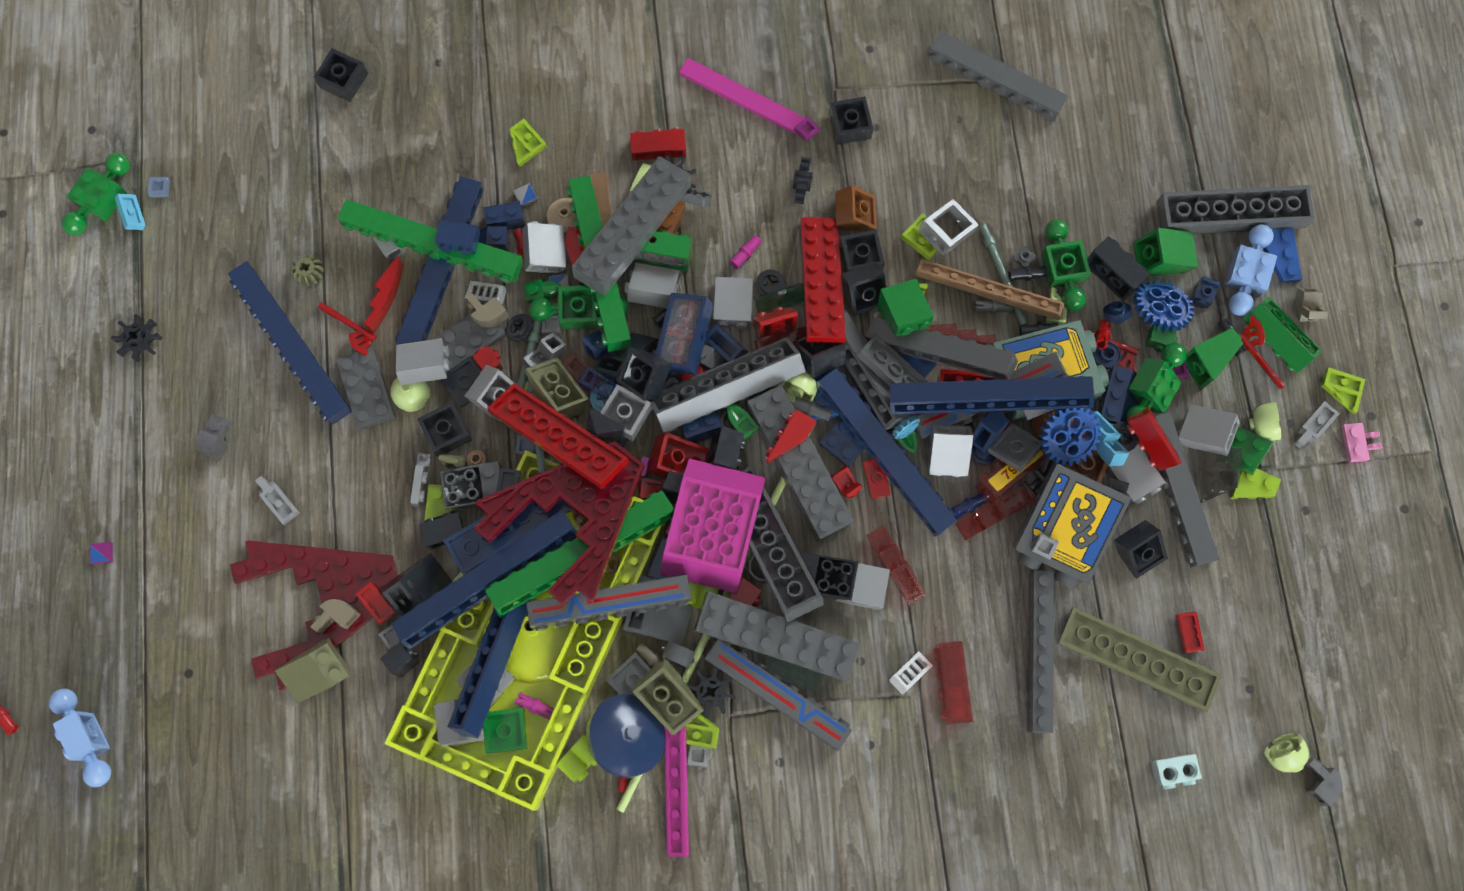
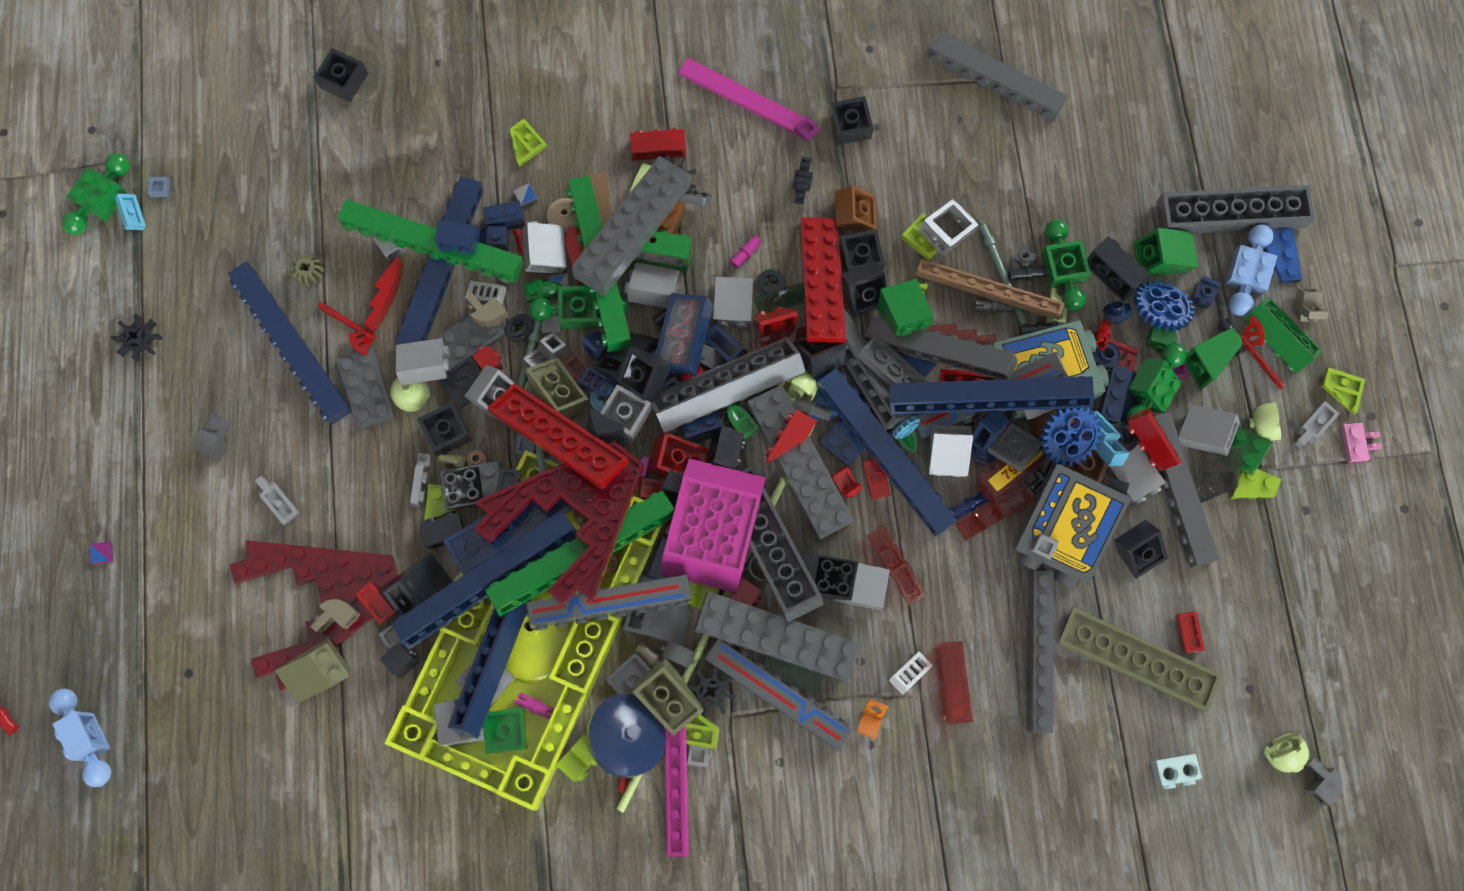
none -> orange bracket [857,699,888,739]

